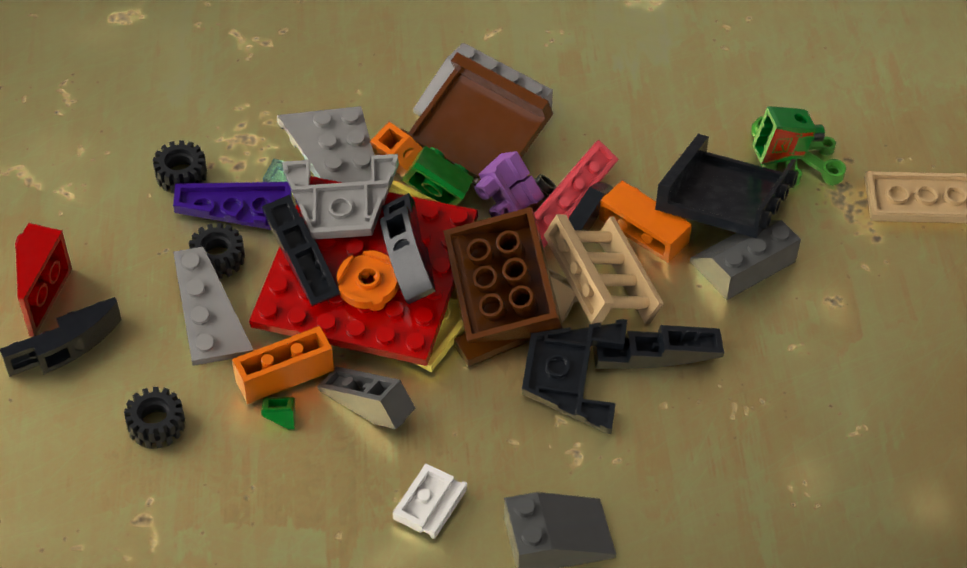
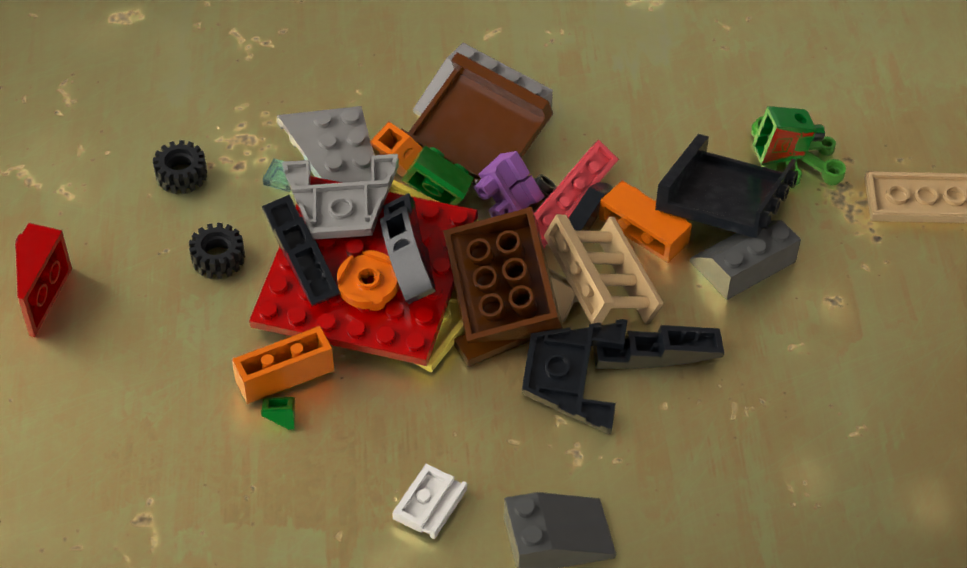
black slope [0,297,121,376] -> none
black tyre [124,387,185,448] -> none
dark purple wing [173,182,292,230] -> none
light grey wing [173,247,254,366] -> none
dark grey slope [317,366,415,429] -> none

